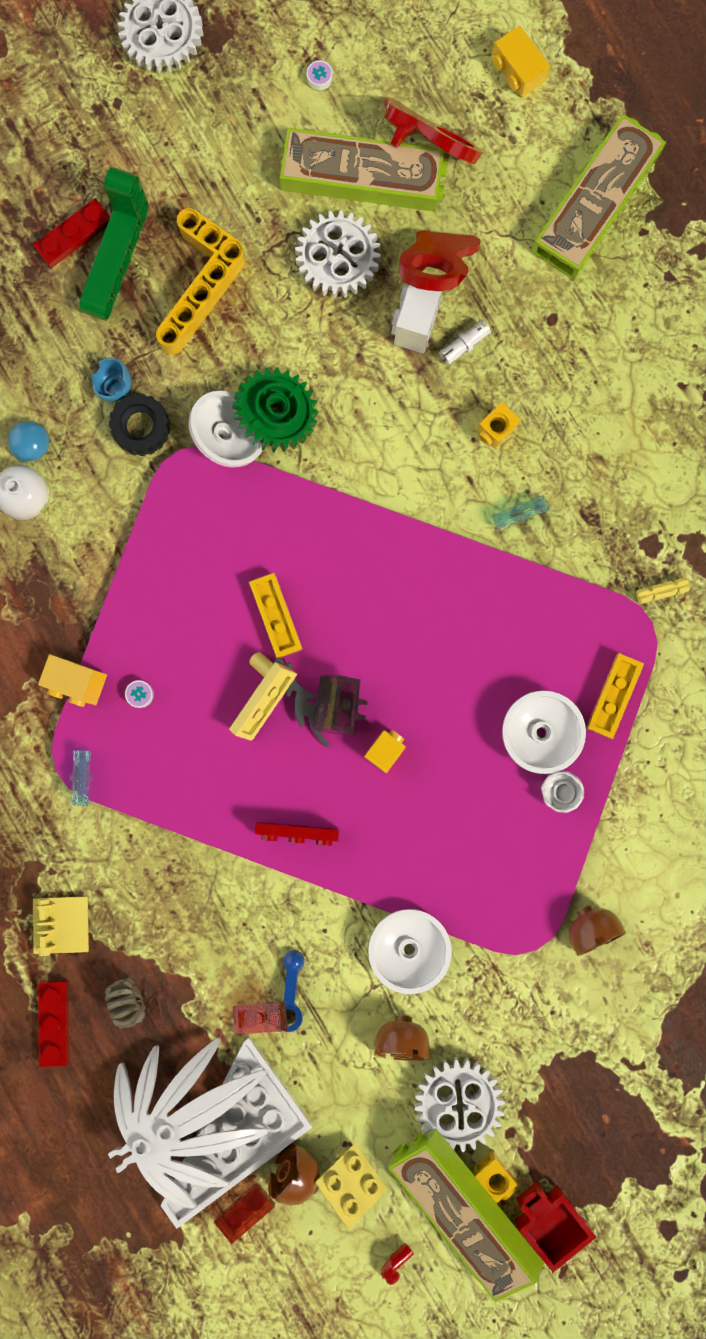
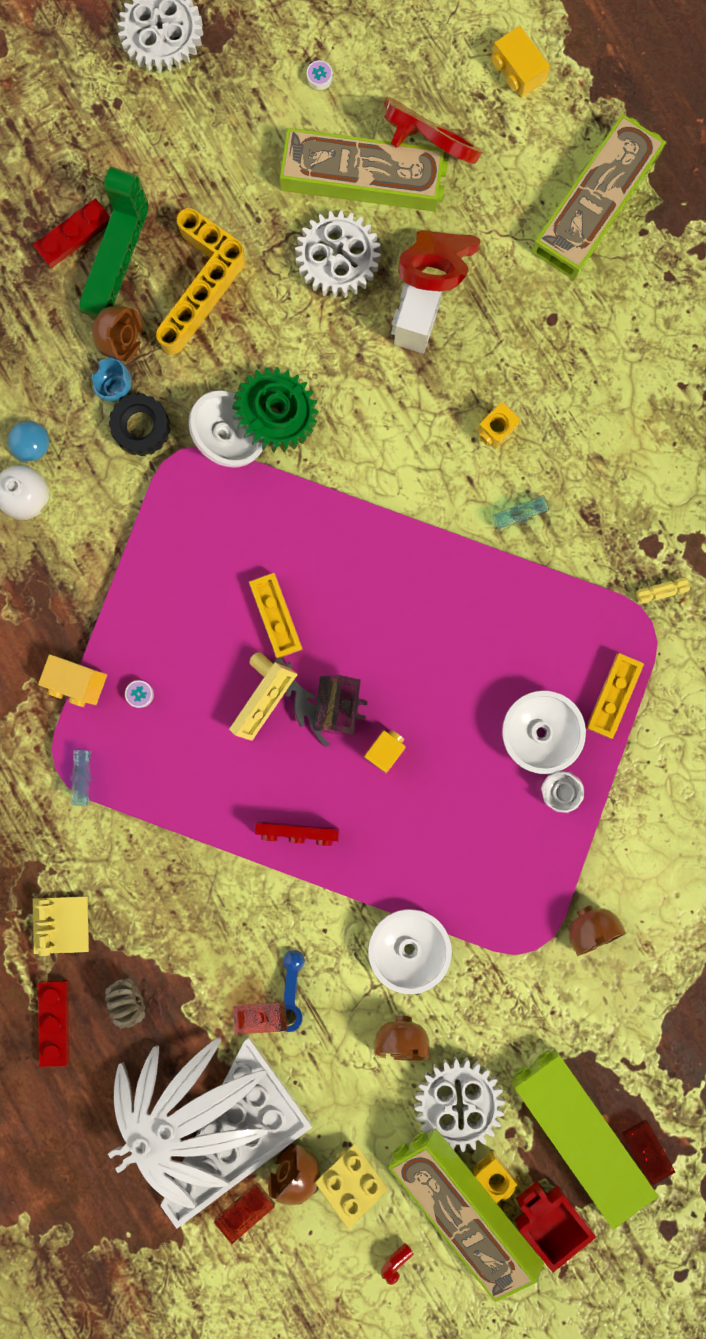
white pin [439,320,491,365] -> none
none -> dark orange cylinder [92,306,143,362]
none -> lime brick [511,1049,659,1230]
none -> clear red plate [622,1119,676,1186]

